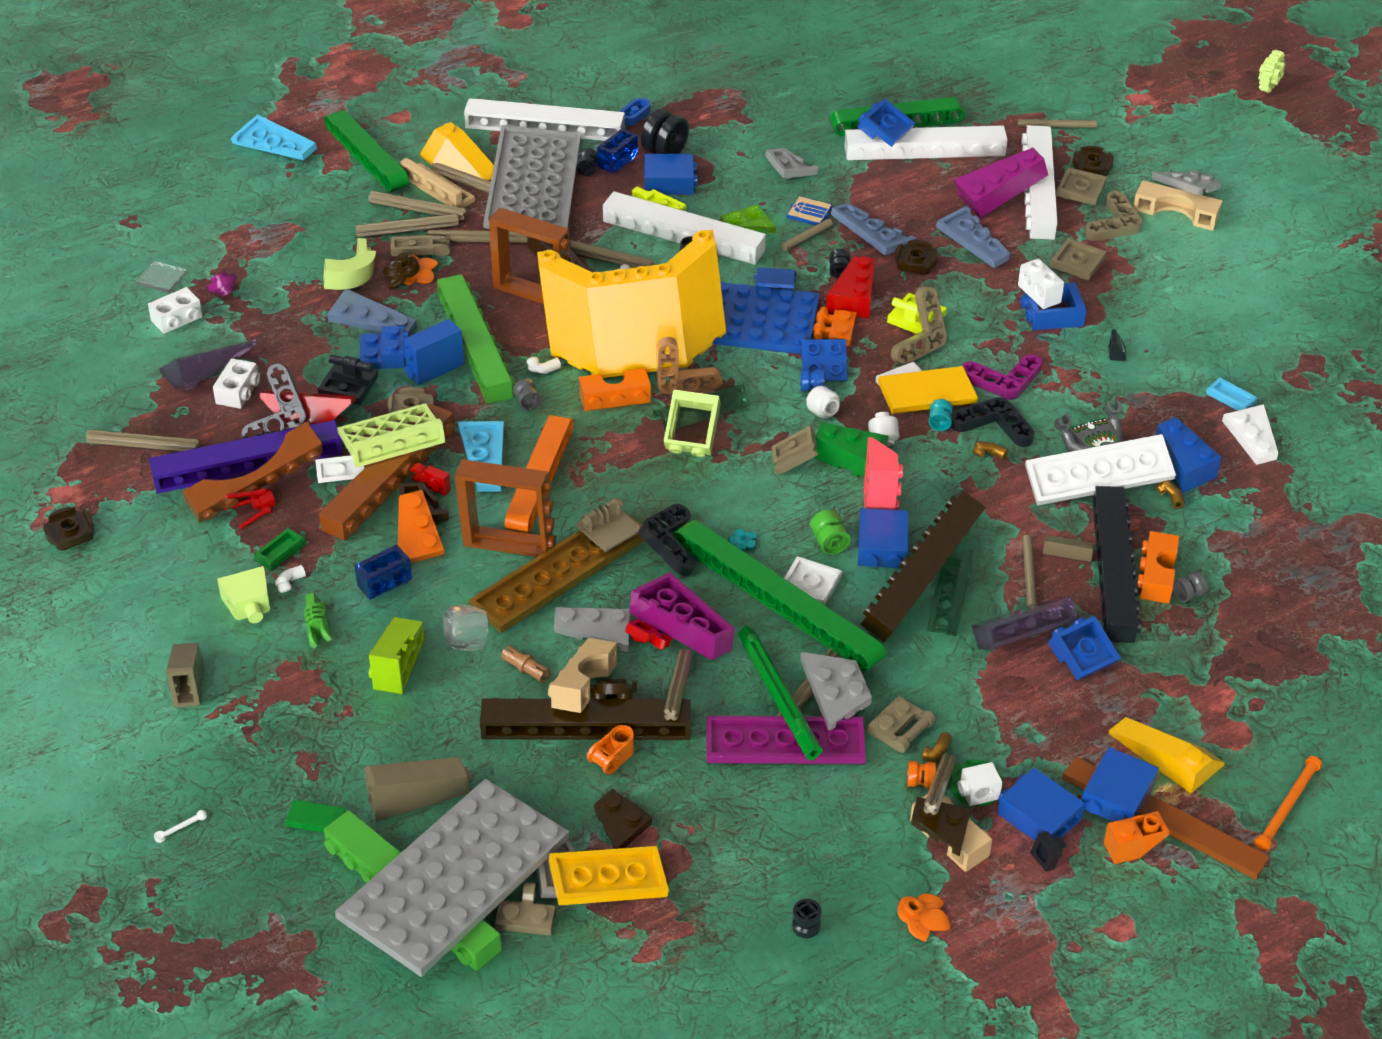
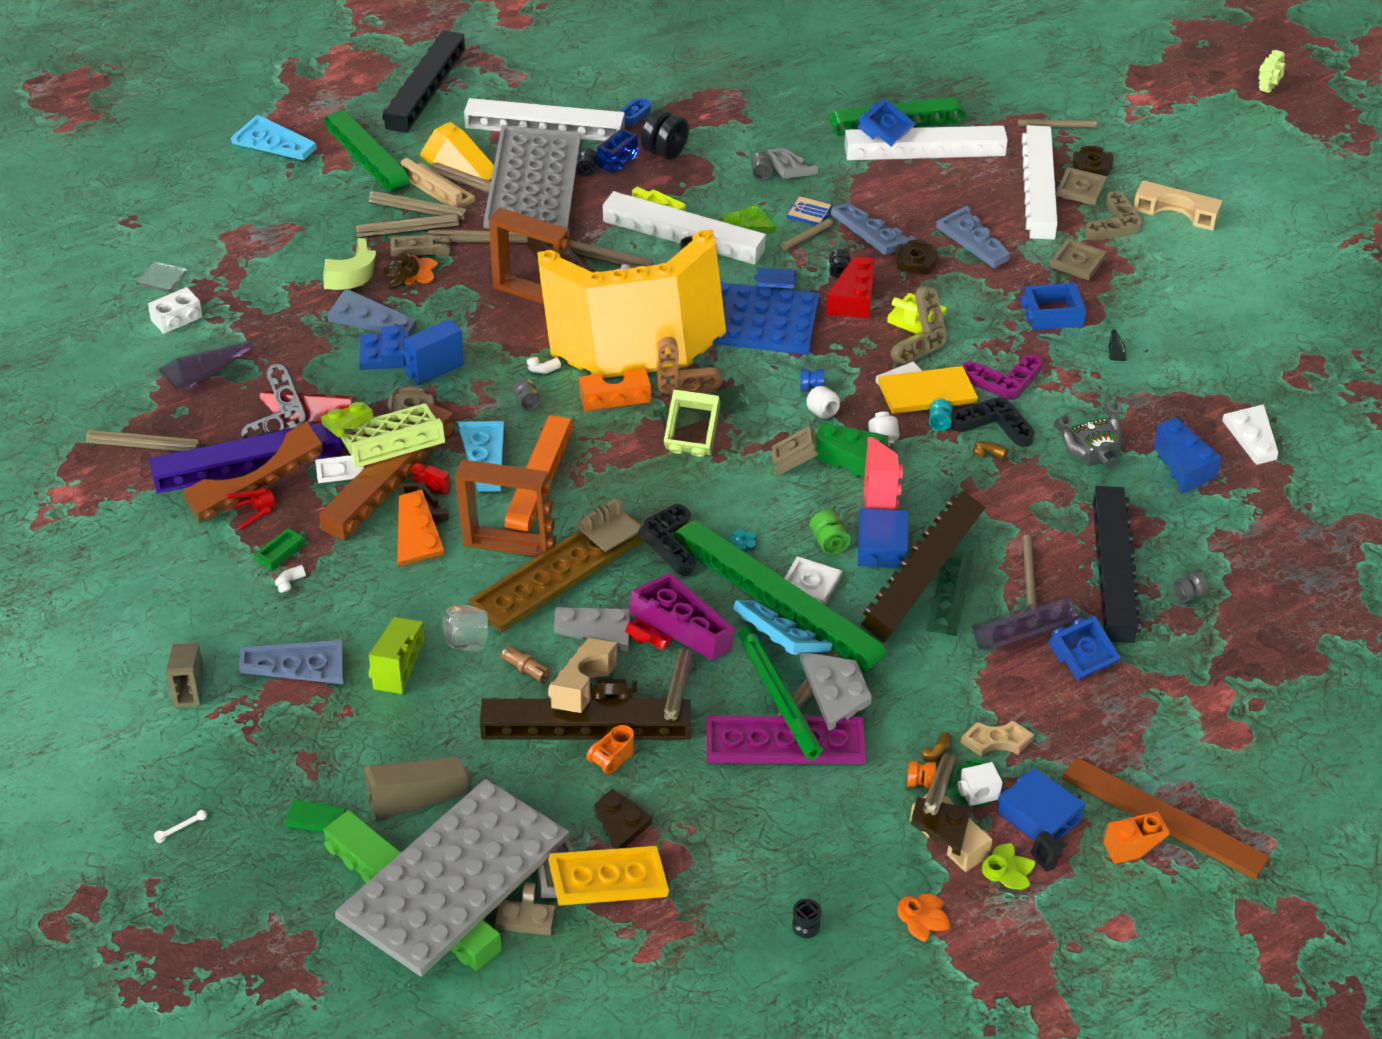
dark brown plate [43,507,94,551] -> none
magenta plate [206,271,238,297] -> none
white brick [213,358,260,409] -> none
yellowish green torso [217,566,270,623] -> none
bright green hinge [304,592,332,648] -> none
black plate [318,354,378,405] -> none
clear blue brick [354,545,412,600] -> none
bright green brick [437,274,515,404] -> none
blue brick [645,154,698,195] -> none
blue hinge [801,339,848,381] -> none
orange plate [813,307,856,346] -> none
dark tan plate [867,696,936,753] -> none
magenta wedge [953,148,1048,218] -> none
white brick [1018,258,1064,309] -> none
white plate [1025,434,1176,506] -> none
dark tan slope [1043,535,1094,562] -> none
blue brick [1082,747,1159,822] -> none
yellow wedge [1108,717,1224,794] -> none
orange arch [1137,531,1179,604] -> none
light grey wing [1152,170,1221,195] -> none
pearl gold arm [1156,480,1184,509] -> none
medium azure tile [1206,377,1258,411] -> none
orange bar [1254,756,1322,851] -> none
none -> sand blue wing [239,640,344,684]
none -> lime wing [320,402,373,437]
none -> black brick [382,30,465,133]
none -> medium azure wing [733,600,833,655]
none -> dark grey wheel [751,152,772,180]
none -> tan tile [960,721,1034,757]
none -> lime plate [982,843,1035,890]

